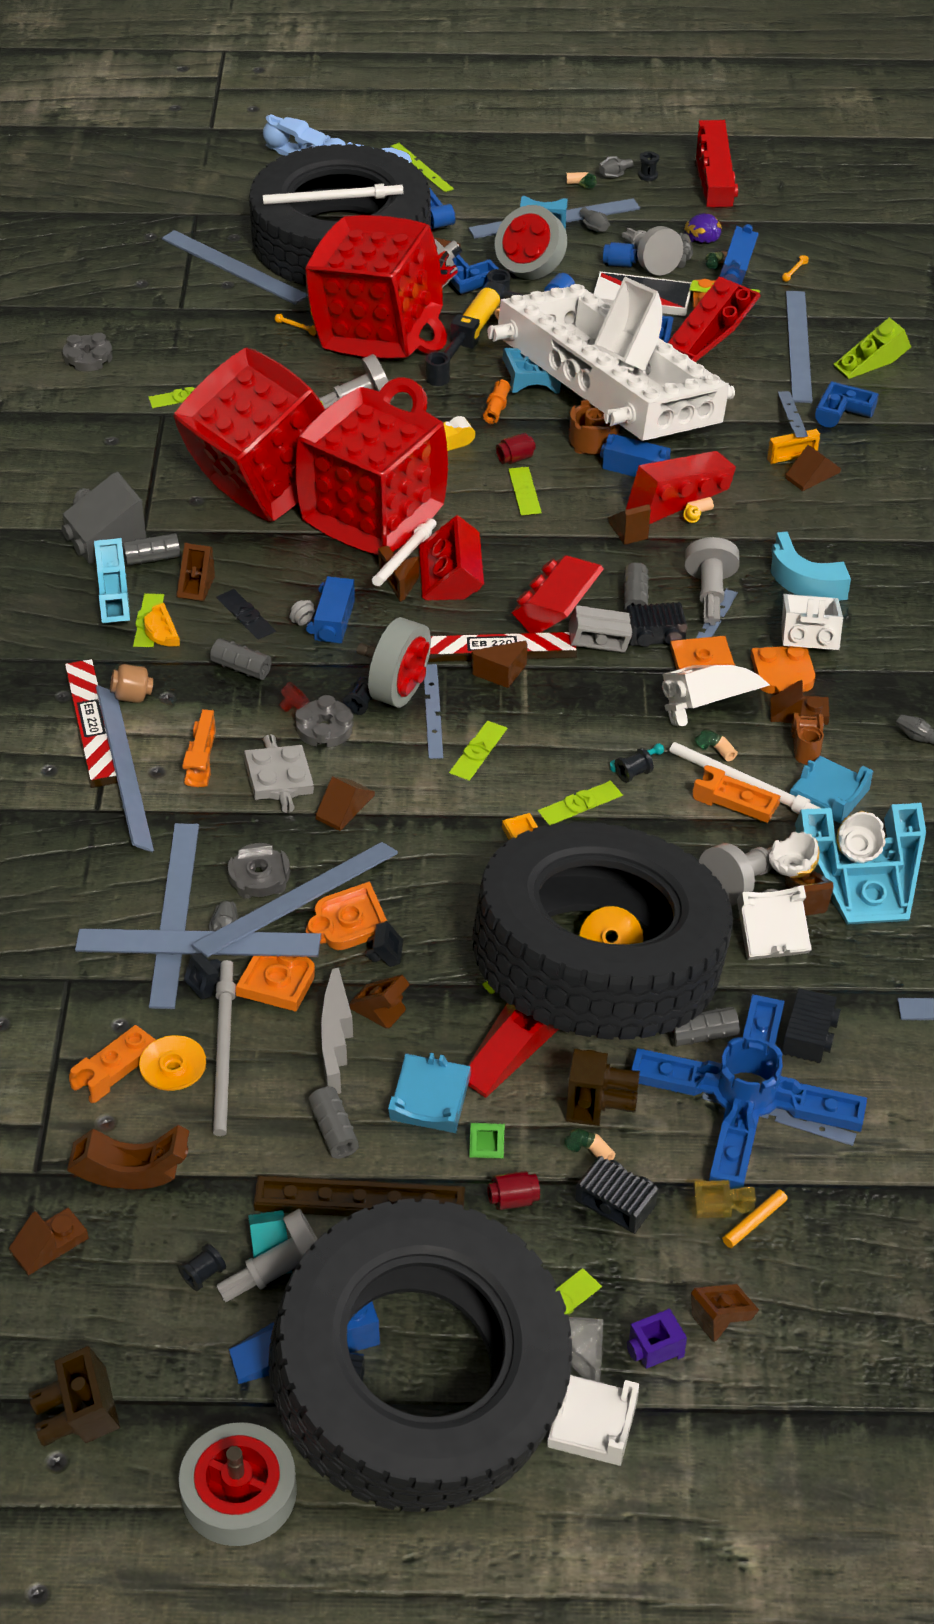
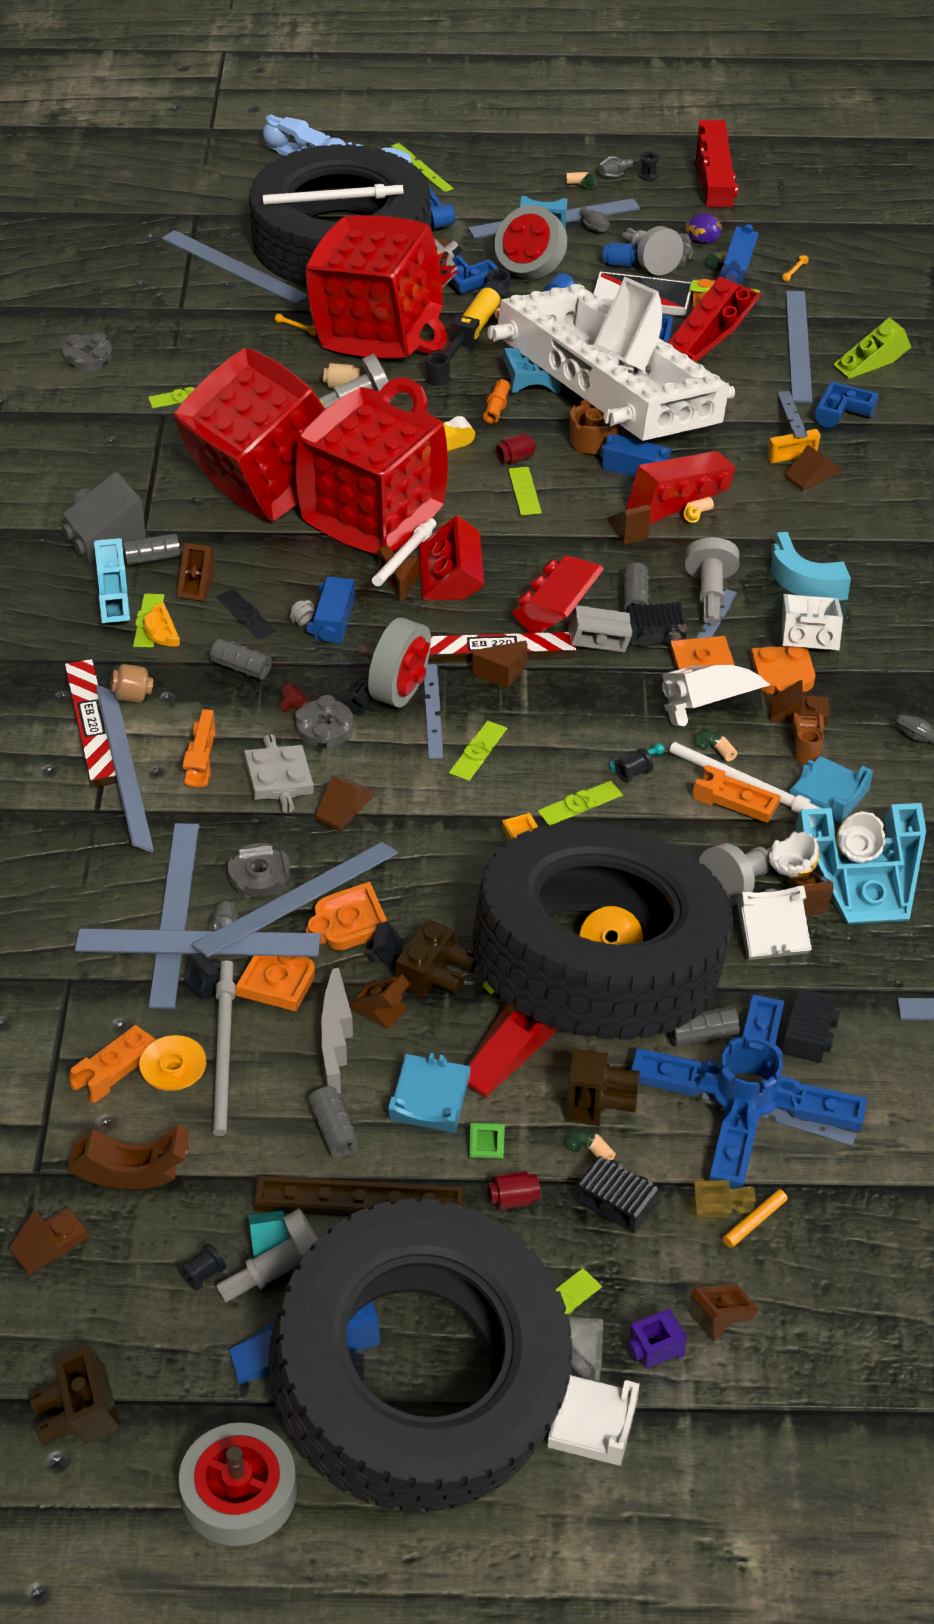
none -> tan brick [323,363,360,389]
none -> dark brown brick [396,918,477,998]

